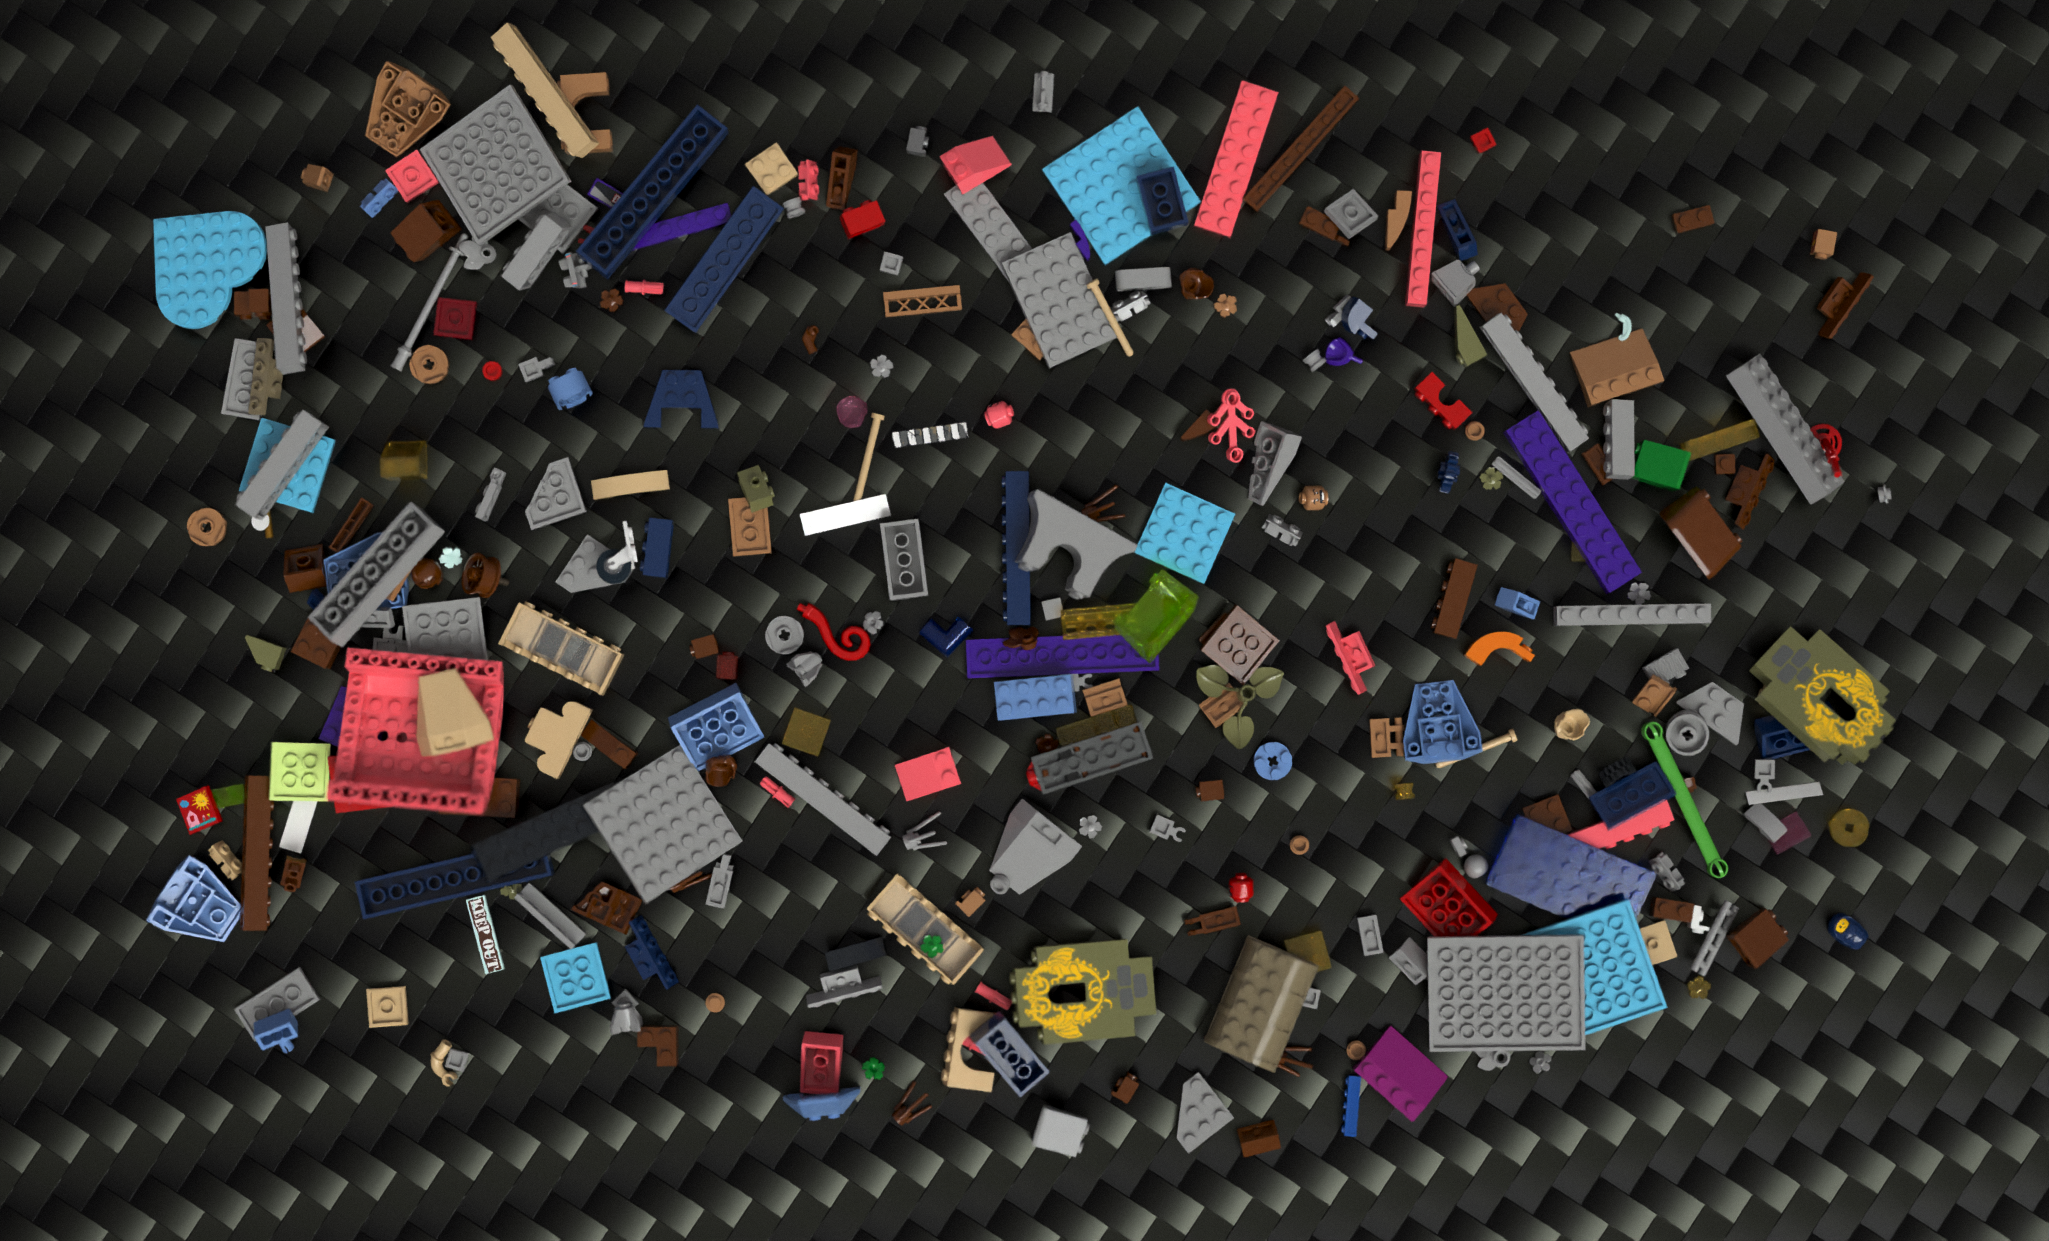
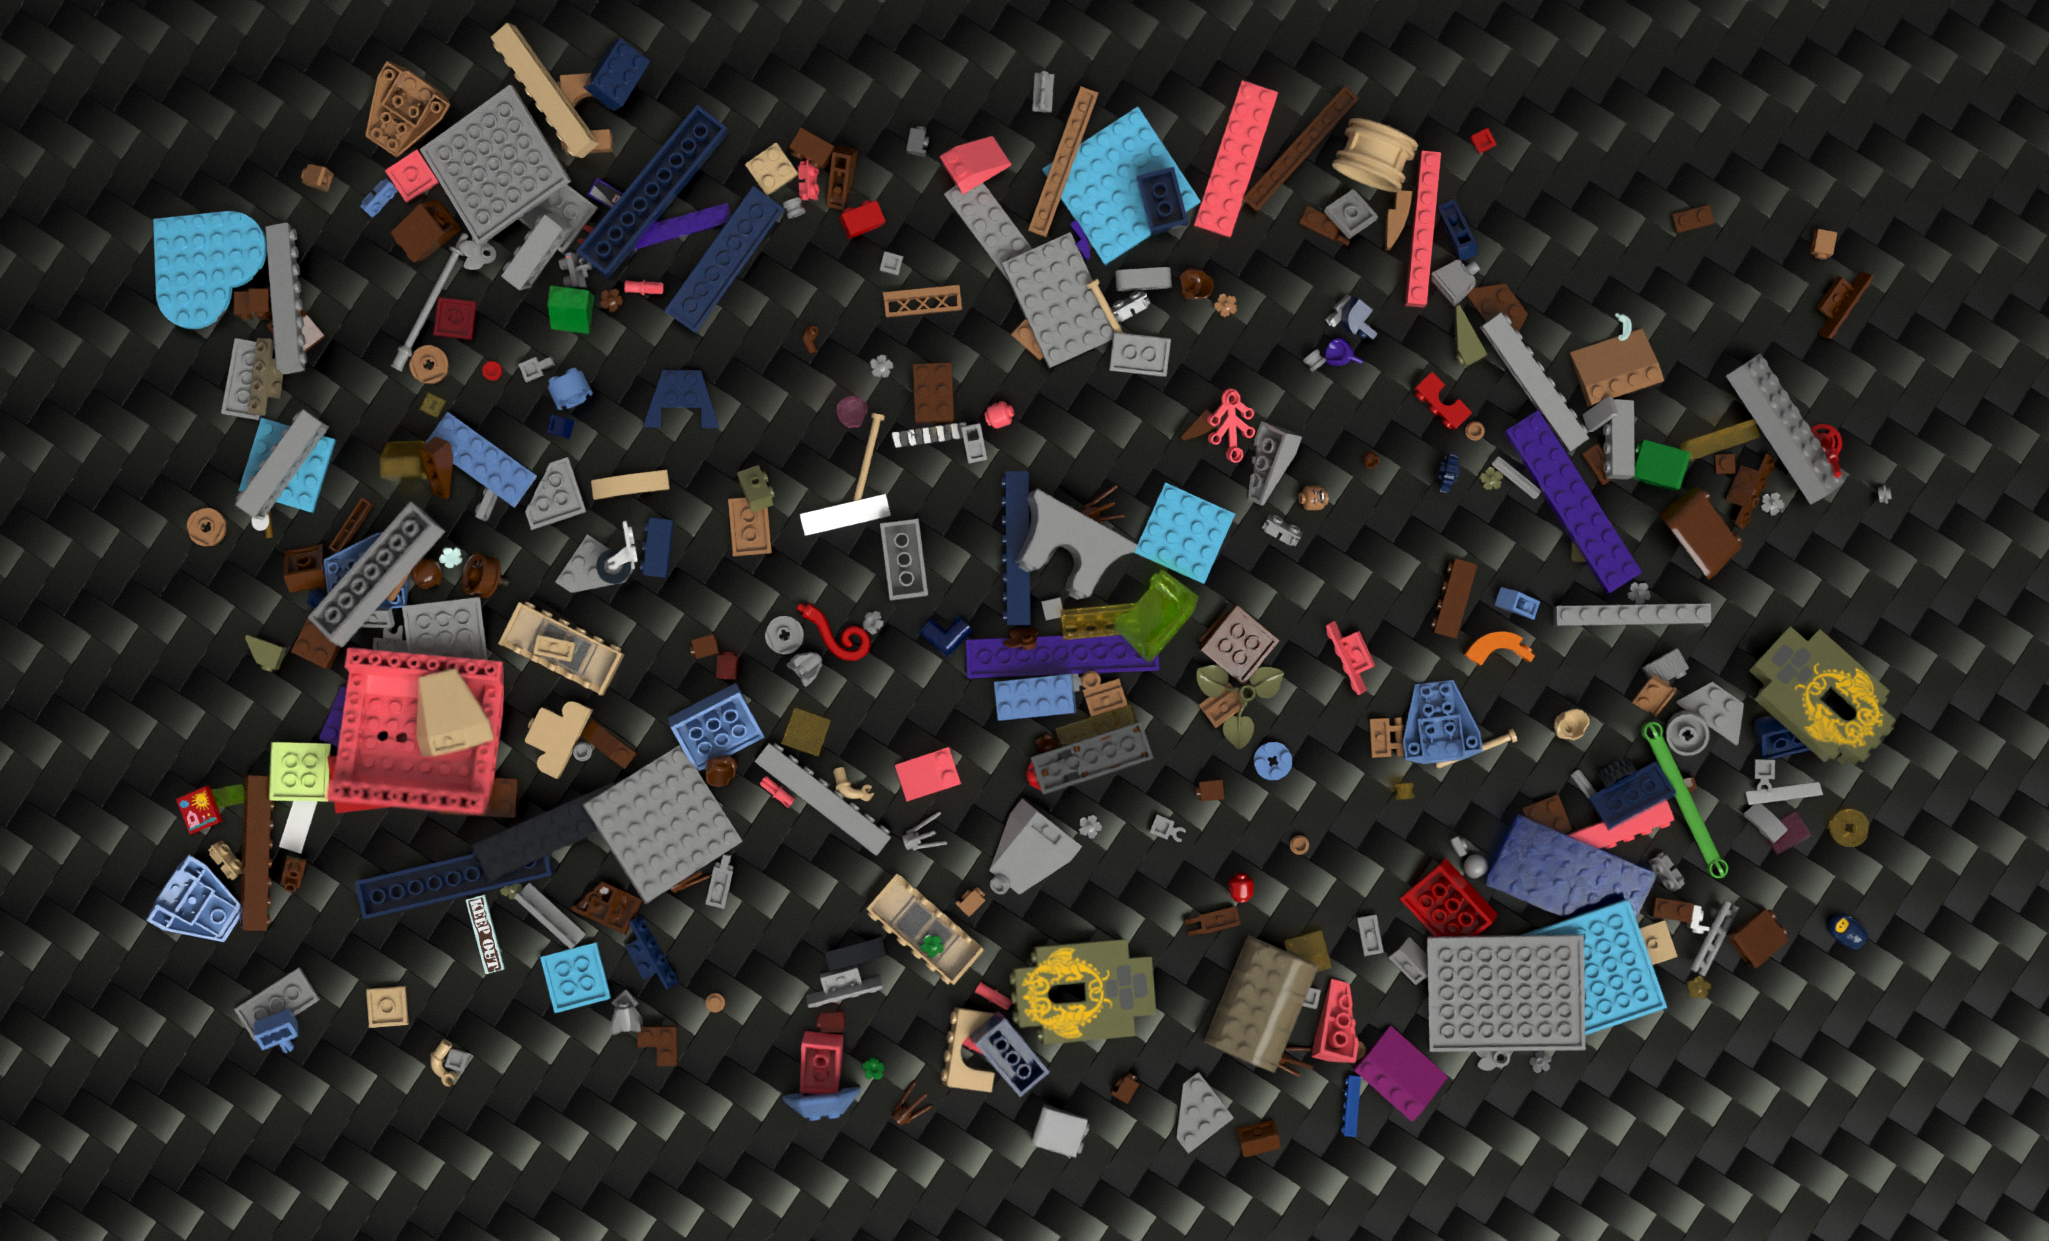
none -> reddish brown slope [419,437,453,500]
none -> clear yellow tile [420,392,446,418]
none -> medium blue plate [426,412,537,507]
none -> tan plate [533,635,576,662]
none -> clear blue slope [547,415,574,439]
none -> green slope [548,286,594,334]
none -> dark blue brick [583,38,650,111]
none -> reddish brown slope [789,127,835,169]
none -> clear red brick [817,1011,845,1033]
none -> tan piece [833,767,874,801]
none -> reddish brown brick [913,363,954,424]
none -> light grey brick [961,423,987,463]
none -> medium nougat plate [1028,87,1099,237]
none -> medium nougat plate [1081,671,1101,690]
none -> light grey tile [1109,332,1171,377]
none -> coral wedge [1312,979,1359,1063]
none -> tan wheel [1332,118,1418,192]
none -> reddish brown hinge [1363,451,1380,469]
none -> light grey tile [1583,397,1618,432]
none -> light grey plant [1761,492,1785,516]

